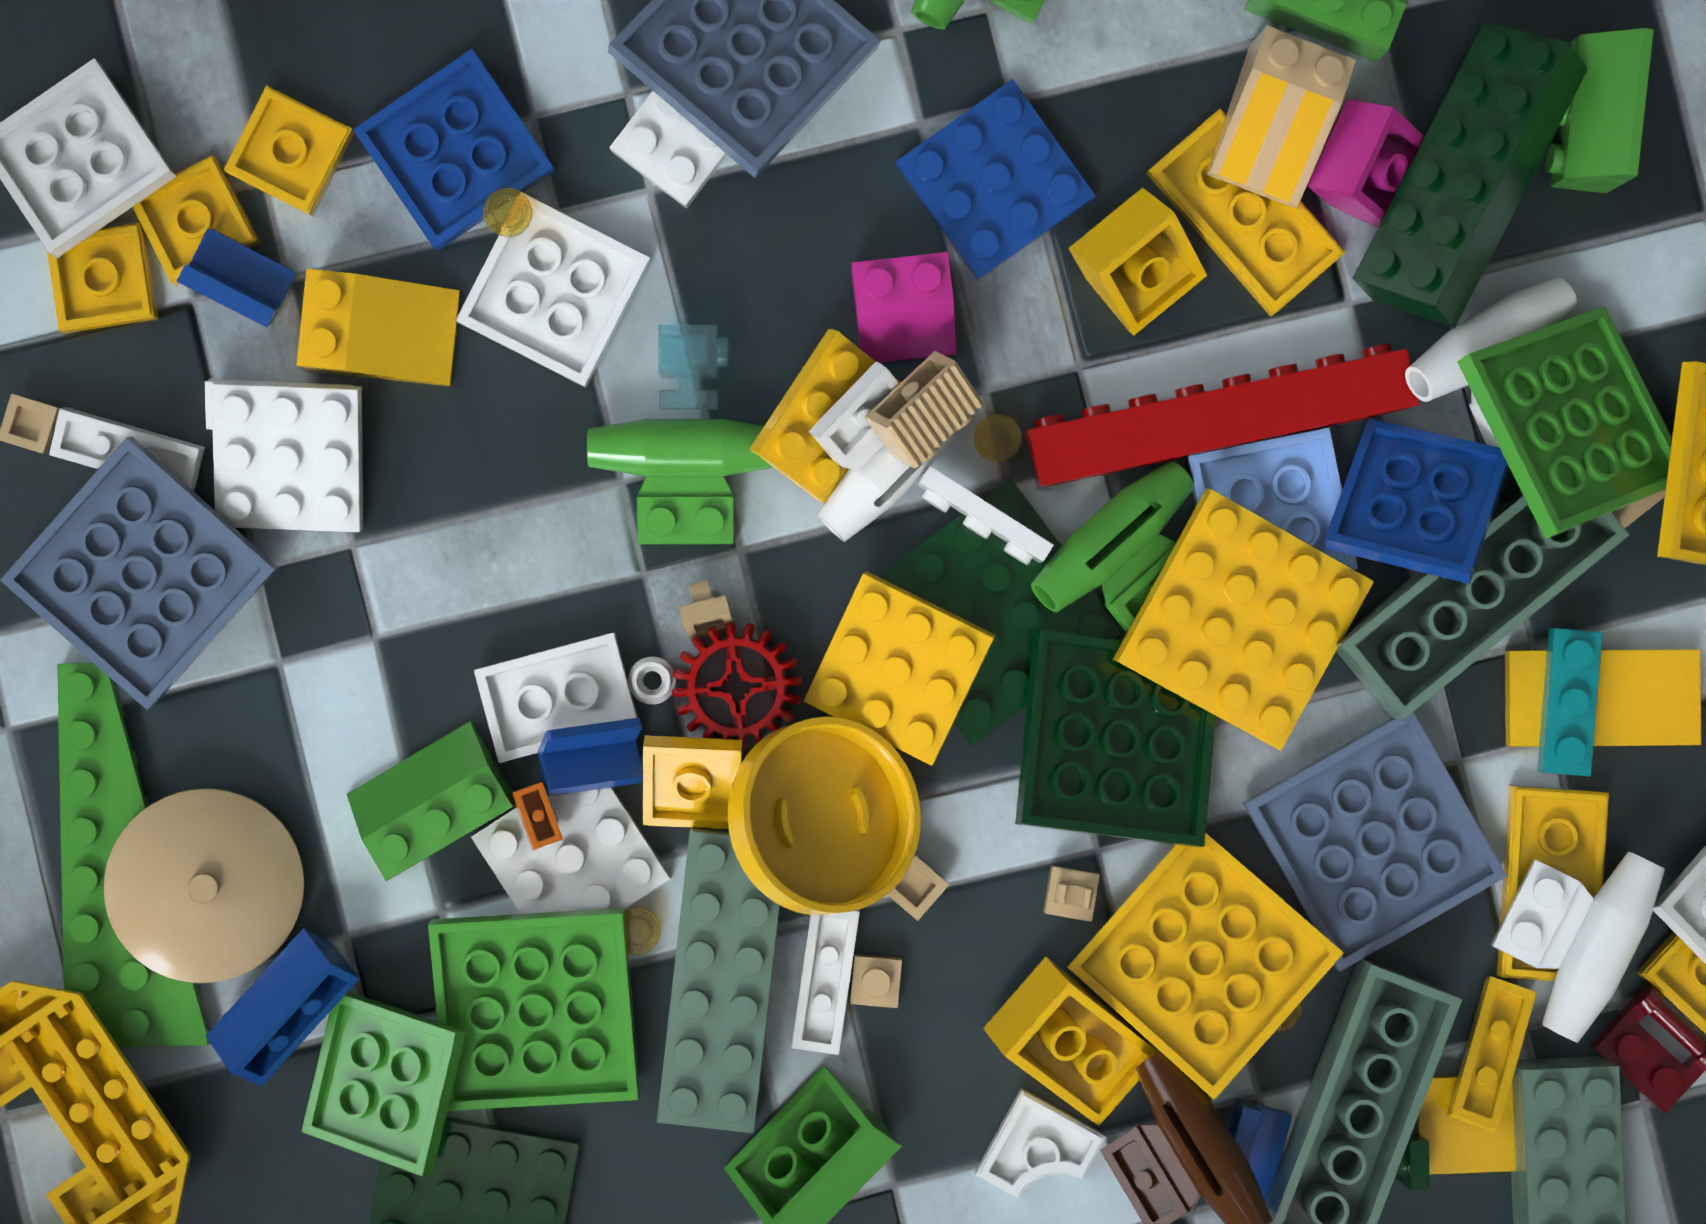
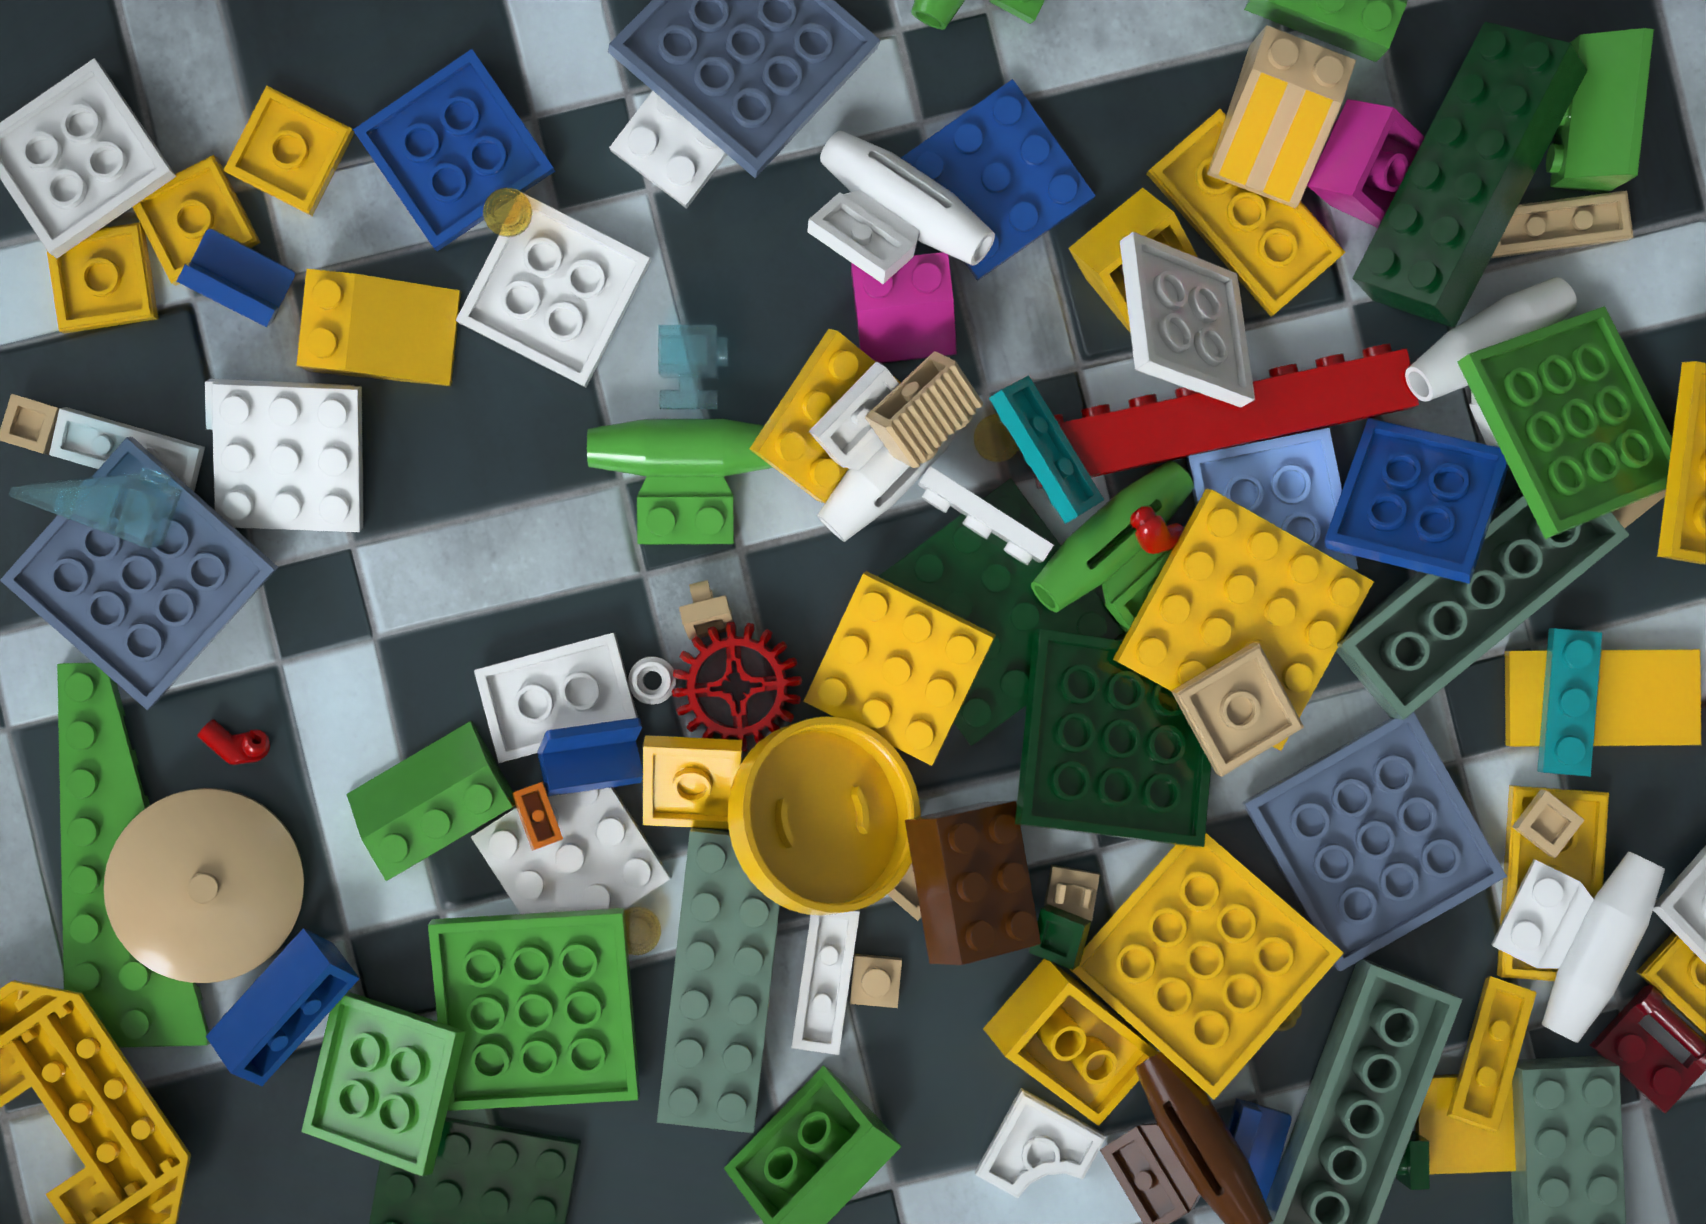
none -> clear light blue slope [8,468,182,549]
none -> red arm [197,719,270,765]
none -> white plate [807,130,995,284]
none -> reddish brown brick [905,800,1041,965]
none -> teal plate [989,375,1104,524]
none -> dark green plate [1029,904,1092,970]
none -> white plate [1120,232,1255,407]
none -> red arm [1130,506,1184,554]
none -> tan tile [1171,642,1304,777]
none -> tan tile [1491,191,1634,258]
none -> tan plate [1512,789,1584,858]

